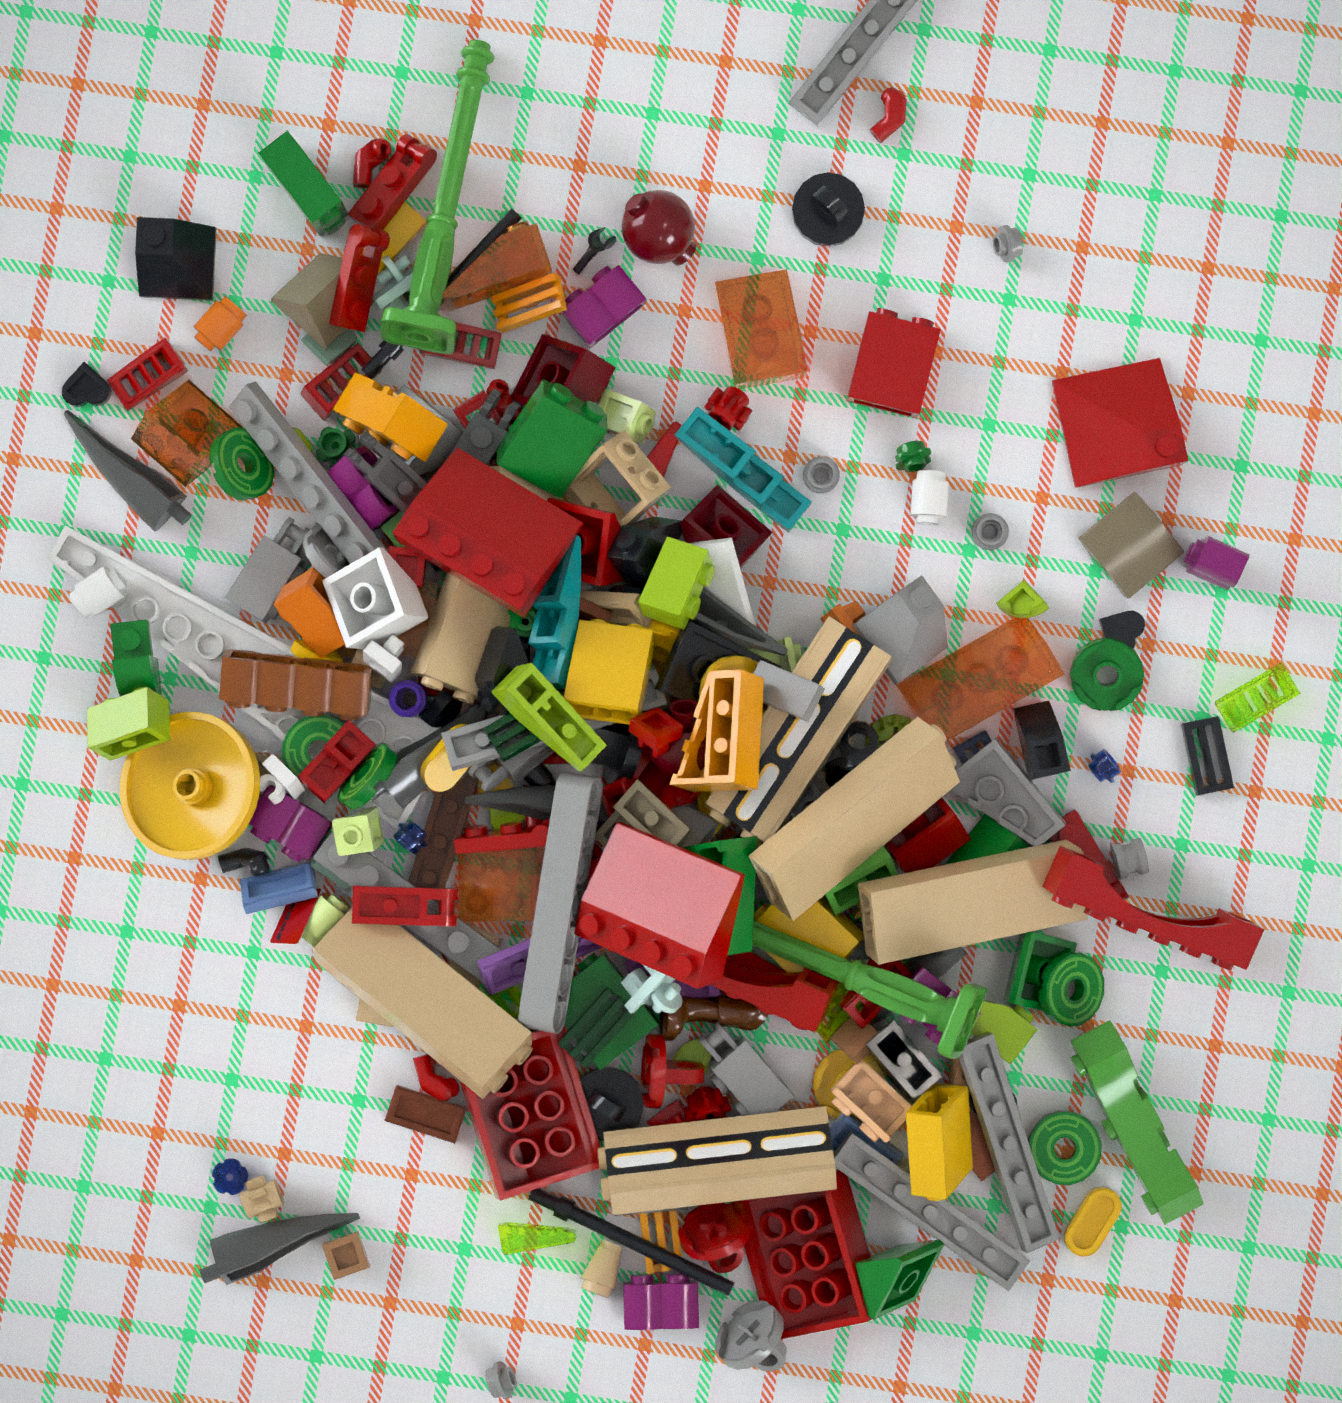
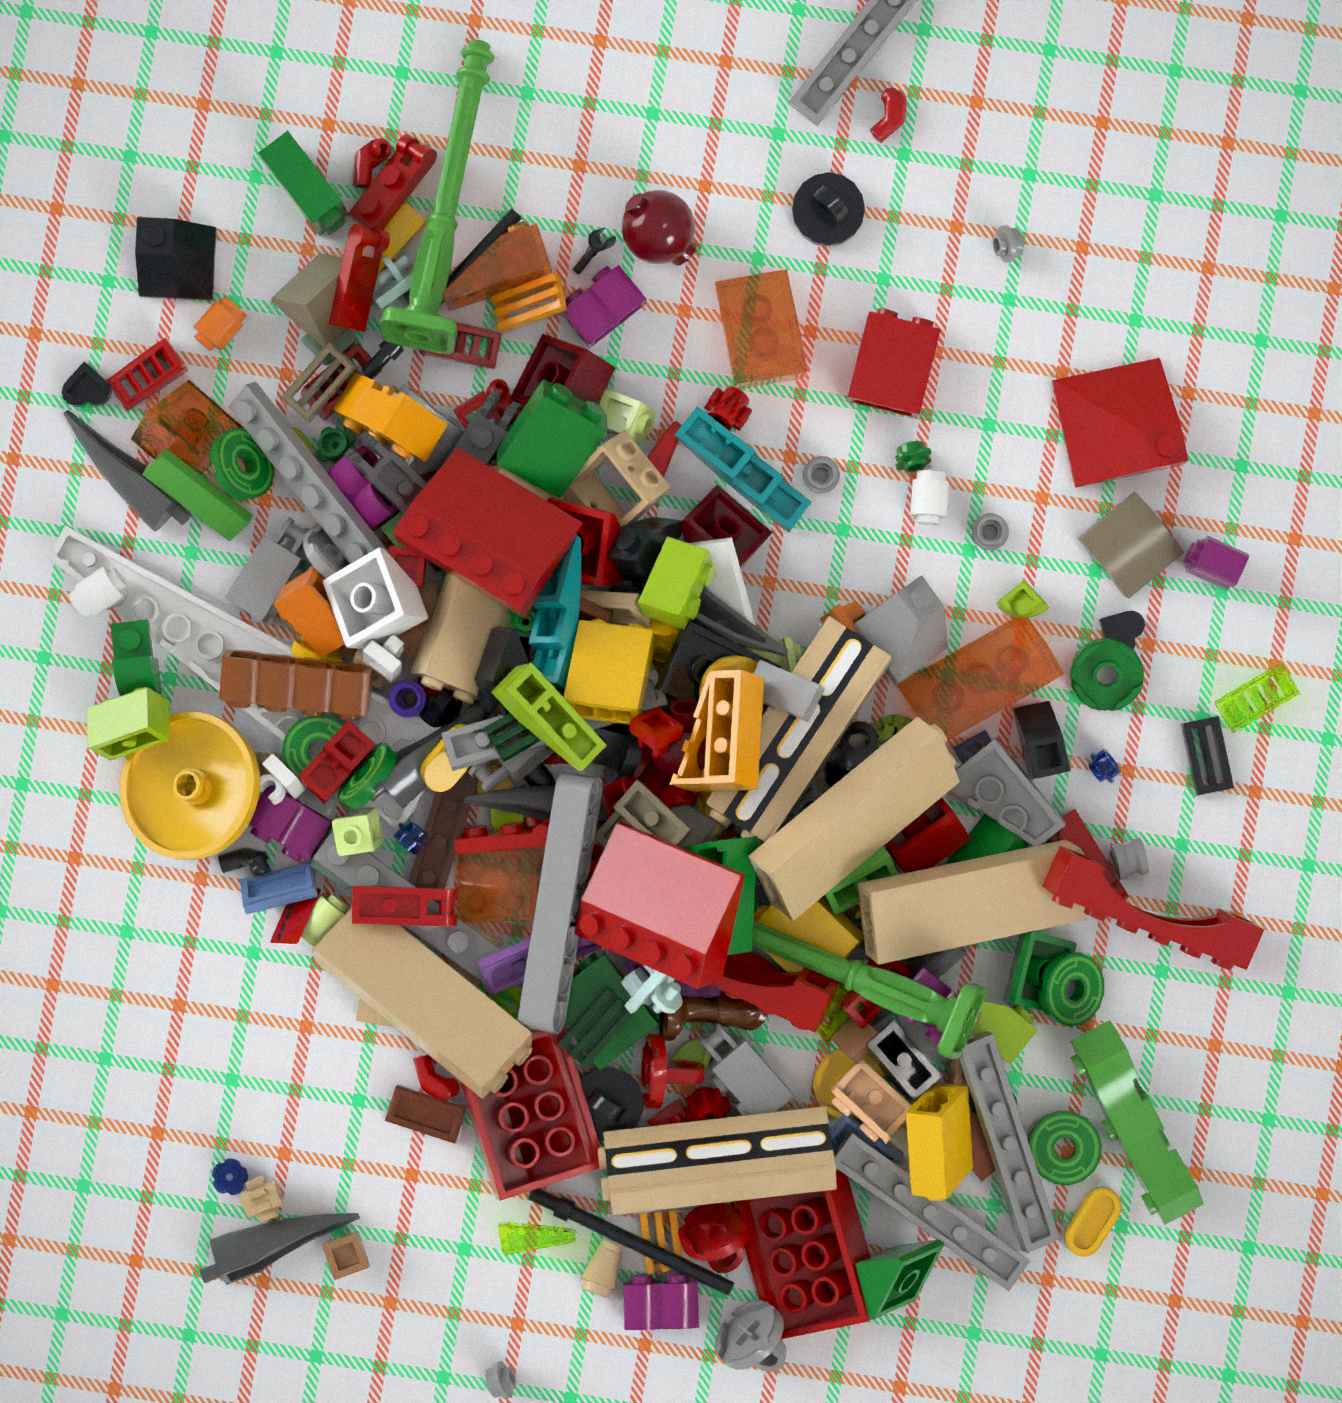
none -> bright green tile [142,448,254,542]
none -> dark tan tile [280,342,358,423]

